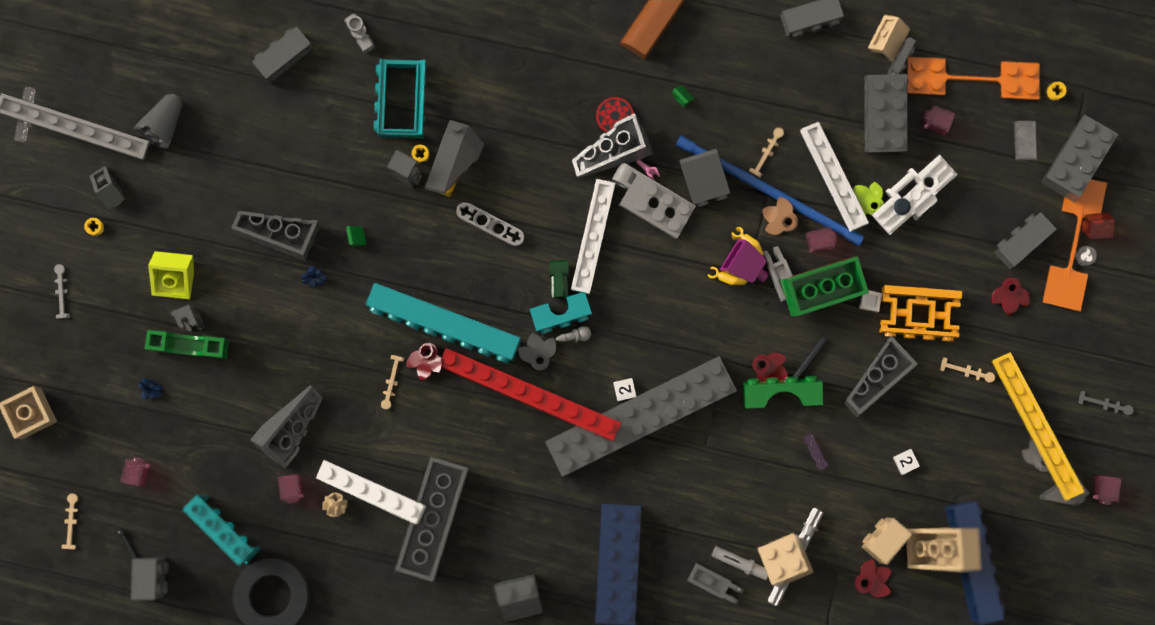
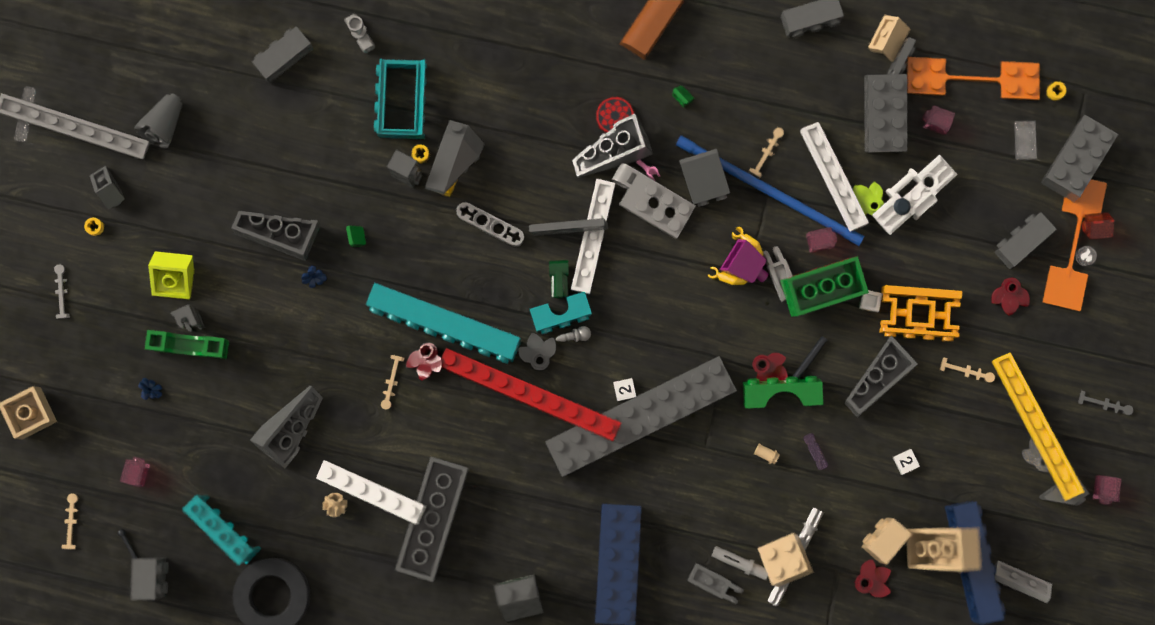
clear pink brick [278,474,304,504] -> none
medium nougat plate [762,197,798,235] -> none
none -> dark grey tile [529,218,608,236]
none -> tan pin [754,443,780,464]
none -> light grey plate [994,561,1052,603]

